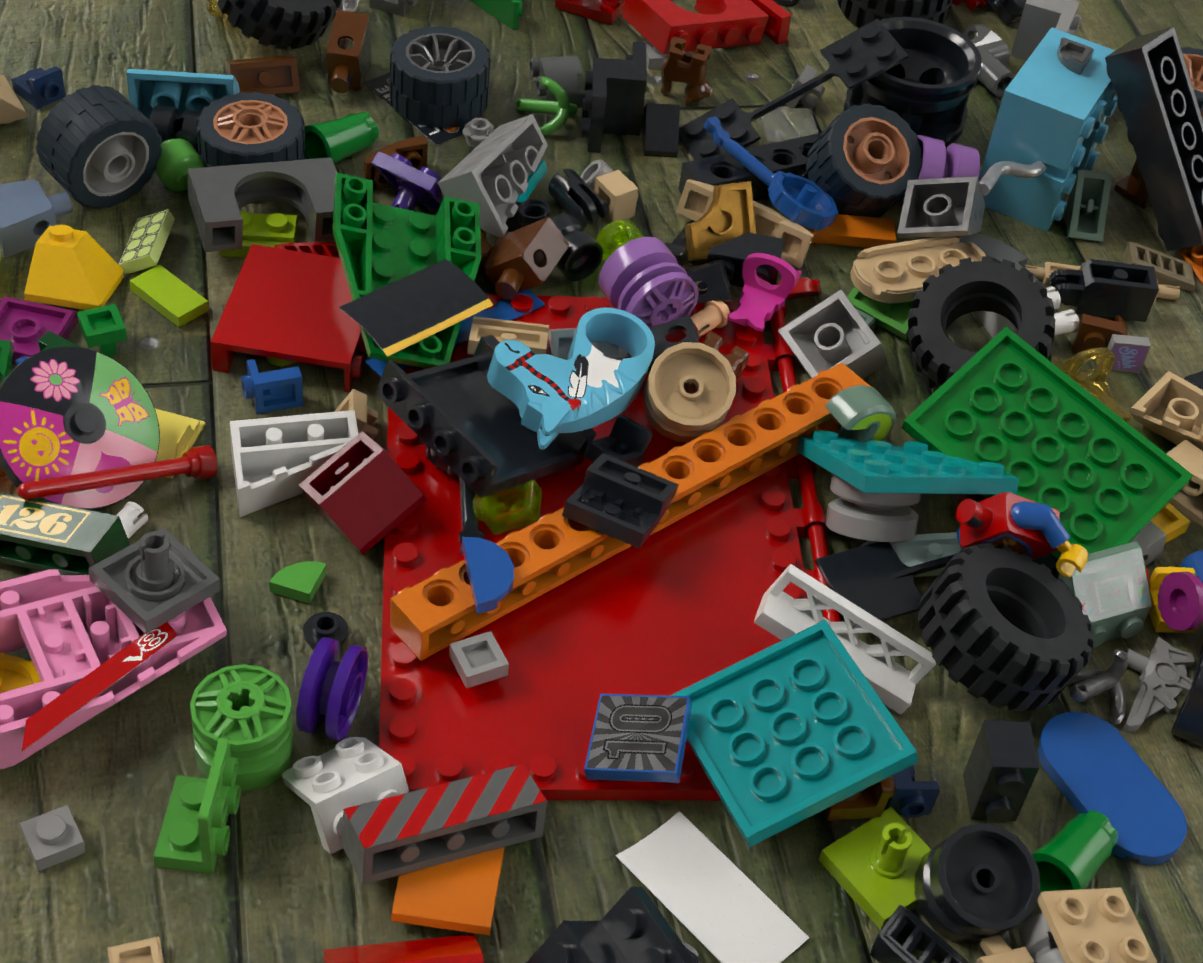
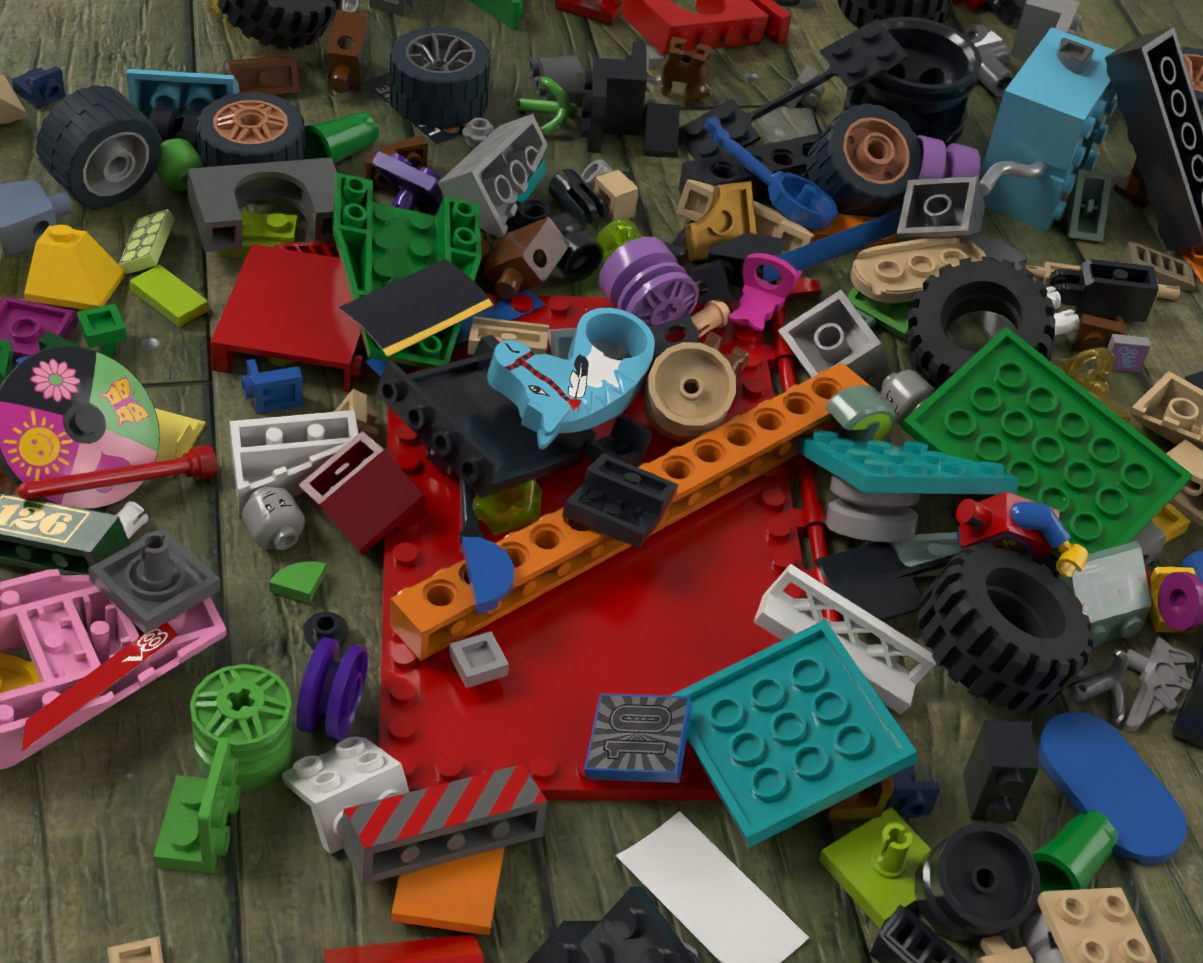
light grey plate [20,805,86,872] -> none
none -> light grey head [242,486,305,550]
none -> blue sticker [763,209,902,282]
none -> light grey head [880,370,935,425]

